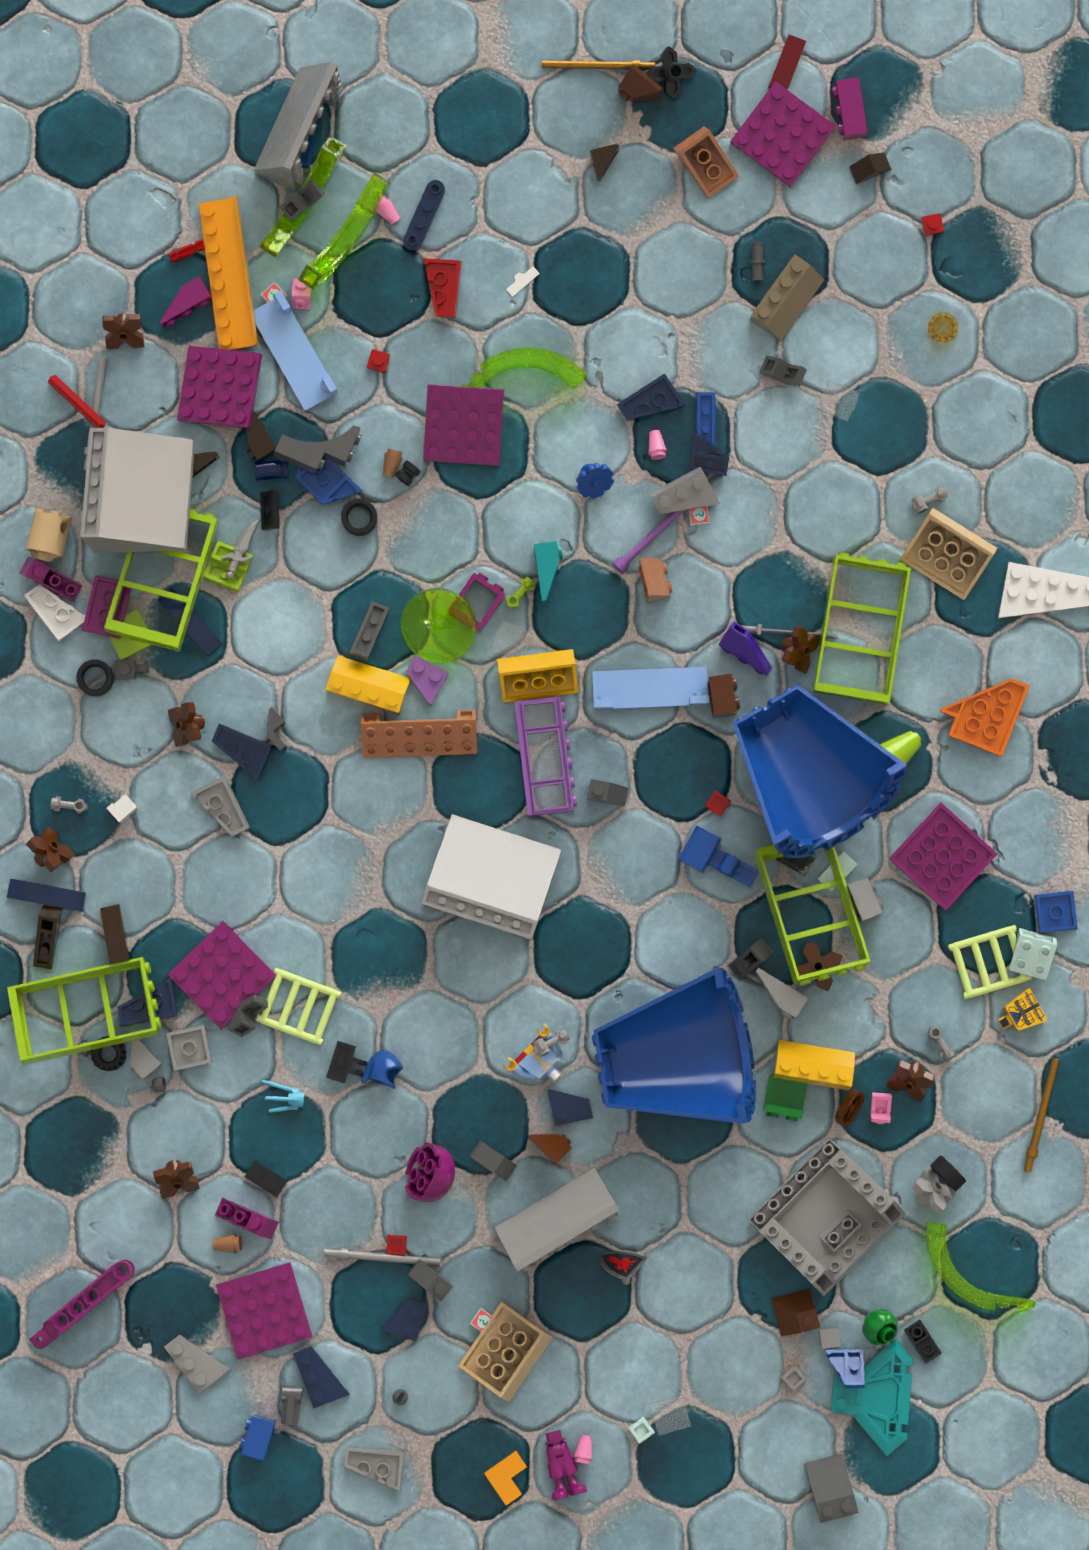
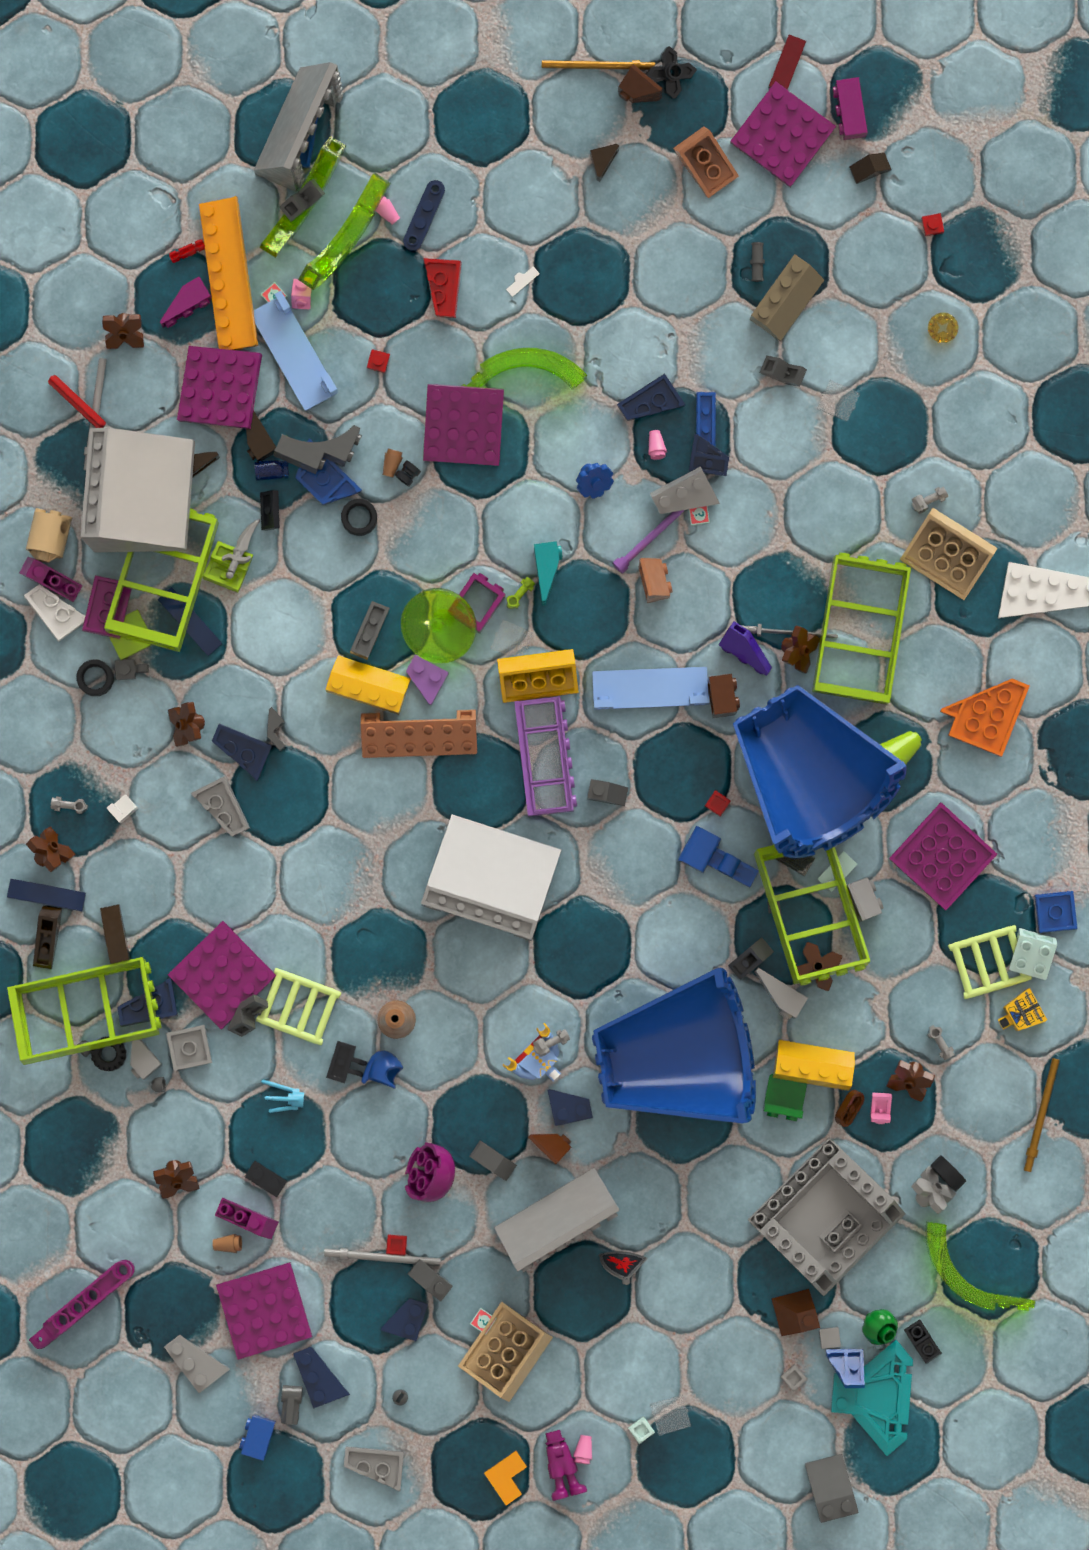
none -> medium nougat cone [377,1000,416,1039]

